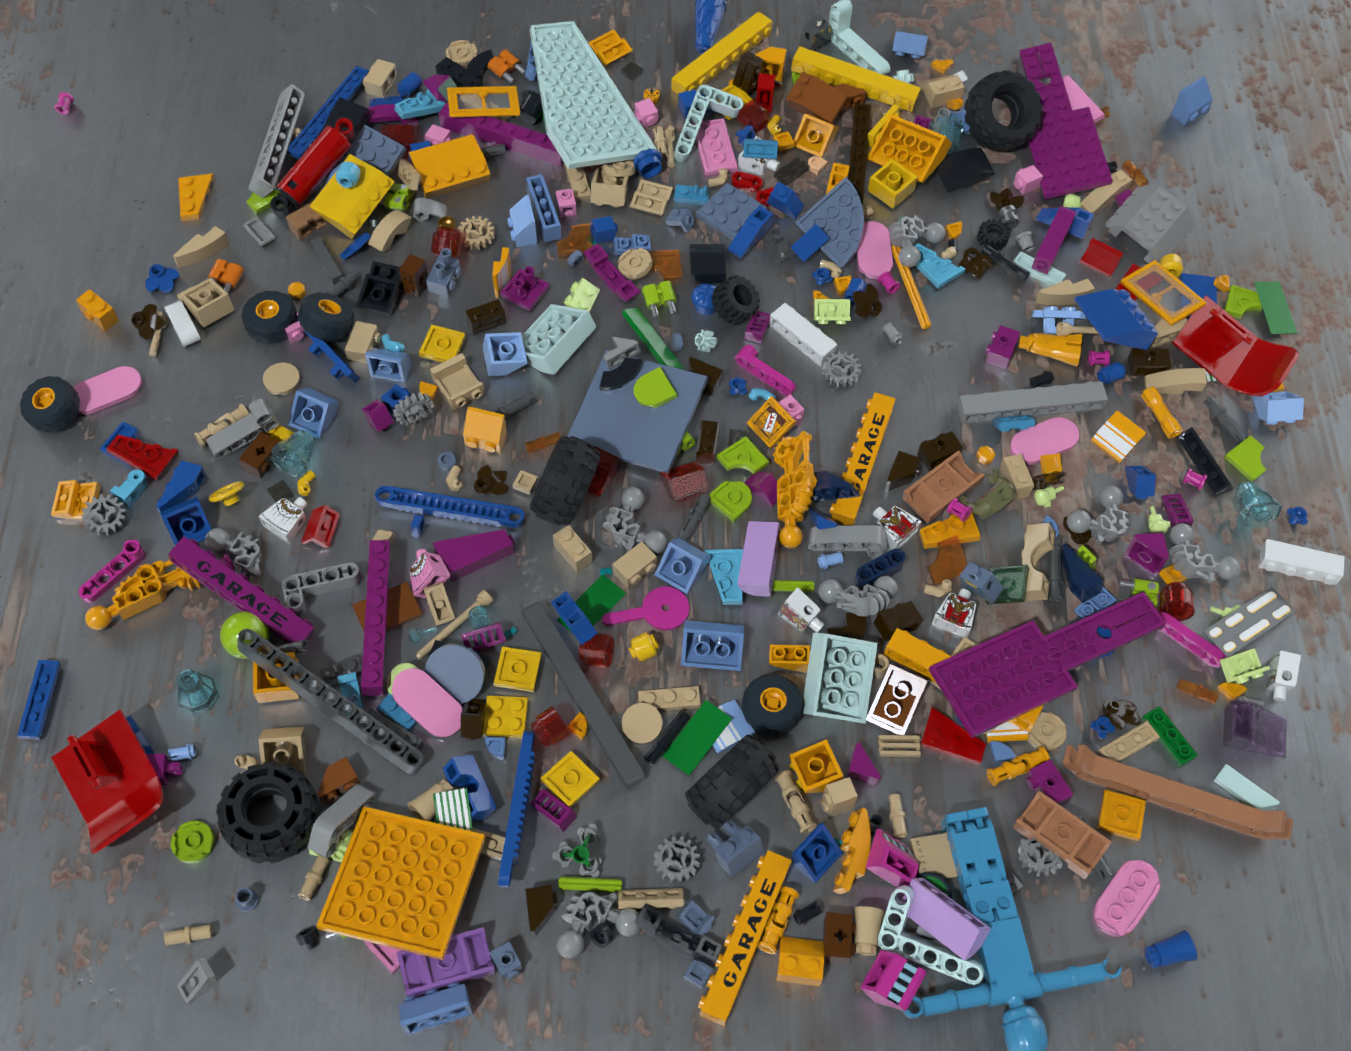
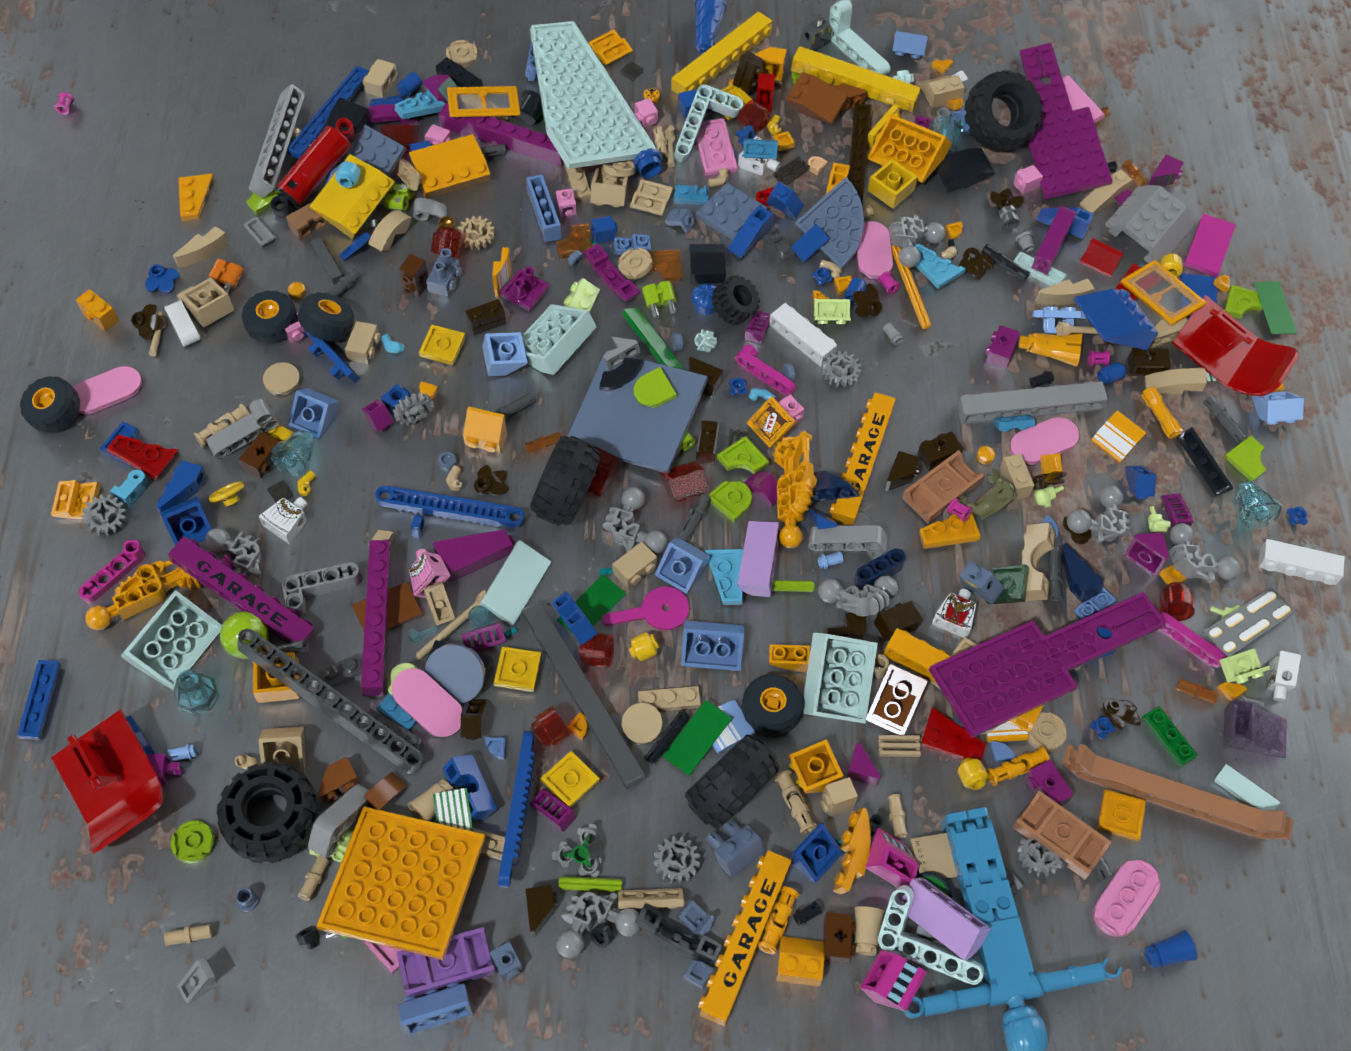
red panel [301,505,340,548] -> none
medium azure leg [337,672,364,715] -> none
black slope [356,261,403,315] -> none
medium blue slope [365,348,412,383] -> none
tan panel [430,353,485,410] -> none
black tile [466,50,494,80] -> none
yellow plate [483,696,528,738] -> none
orange piece [487,49,526,83] -> none
light blue slope [507,195,537,247] -> none
tan plate [513,470,538,495] -> none
tan brick [553,525,592,573] -> none
red beam [731,171,763,193] -> none
white torso [778,587,825,633] -> none
light orange slope [794,113,839,158] -> none
torso [873,506,921,550] -> none
tan arm [924,579,952,598] -> none
clear orange tile [927,536,967,585] -> none
black tyre [977,219,1010,251] -> none
yellowish green piece [1063,194,1082,208] -> none
lime tile [1077,545,1096,571] -> none
tan tile [1097,721,1160,763] -> none
lime piece [1117,578,1159,614] -> none
medium blue slope [1171,76,1213,126] -> none
dark pink bush [1182,468,1207,490] -> none
none -> light aqua slope [121,590,222,690]
none -> dark orange slope [364,772,407,810]
none -> light aqua tile [479,540,551,626]
none -> sand blue tile [782,363,795,381]
none -> yellow head [957,758,988,790]
none -> magenta slope [1148,154,1184,186]
none -> dark pink tile [1183,213,1236,277]

